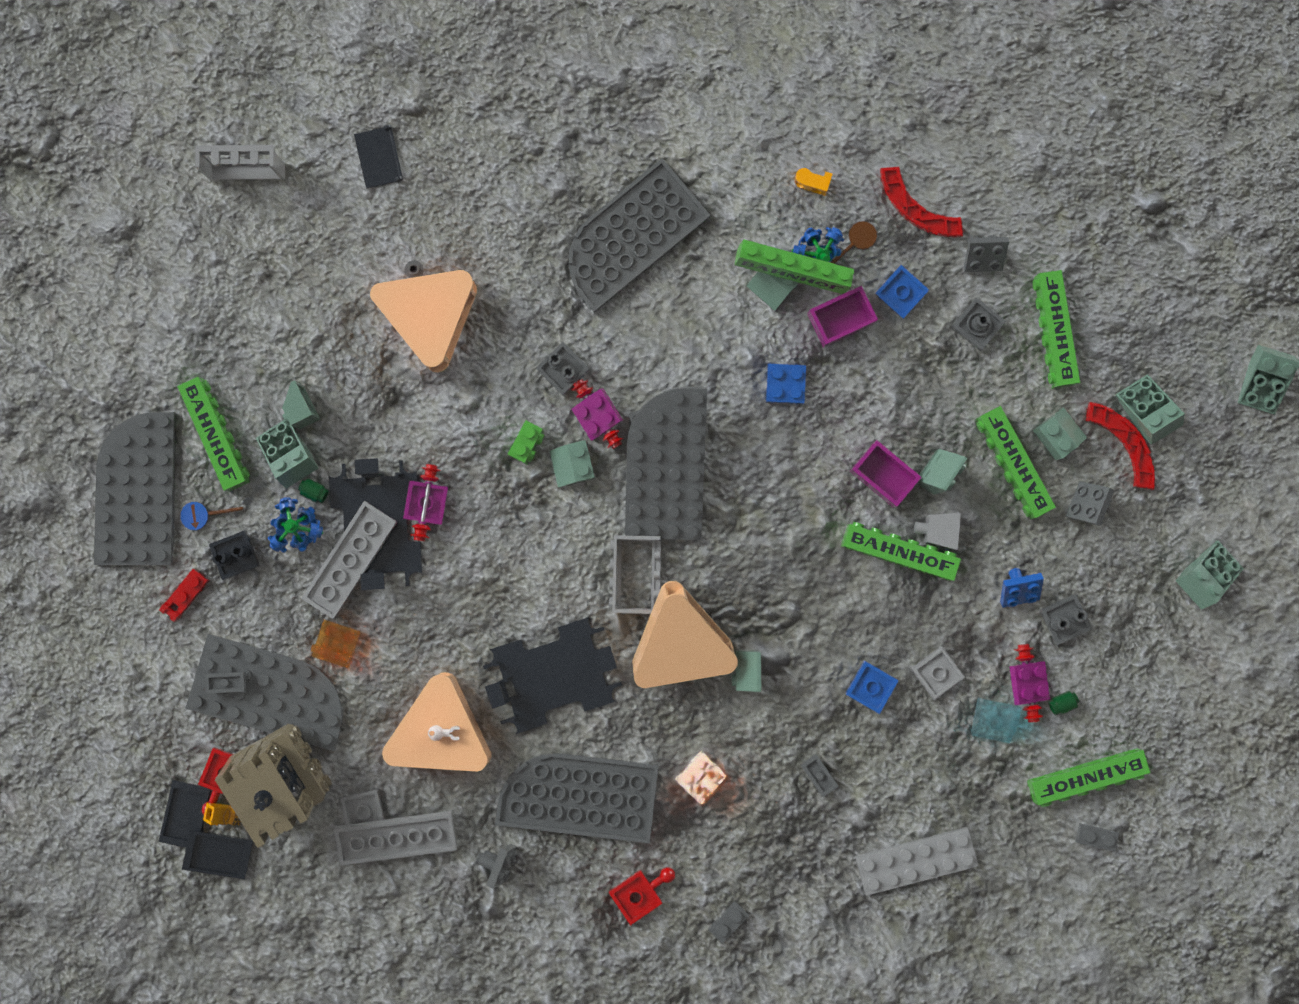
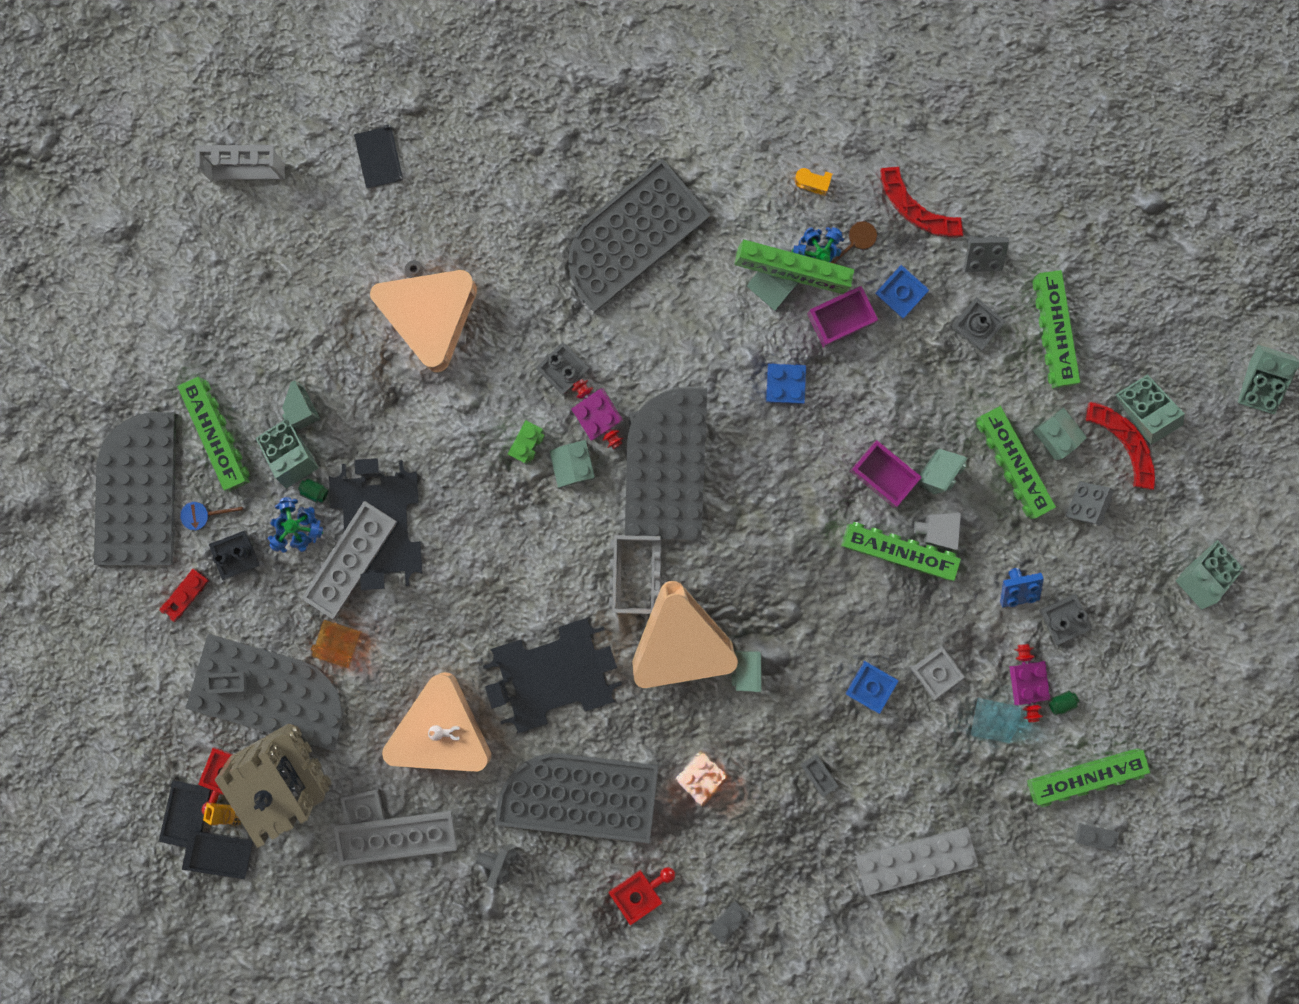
magenta plate [403,464,448,542] -> none

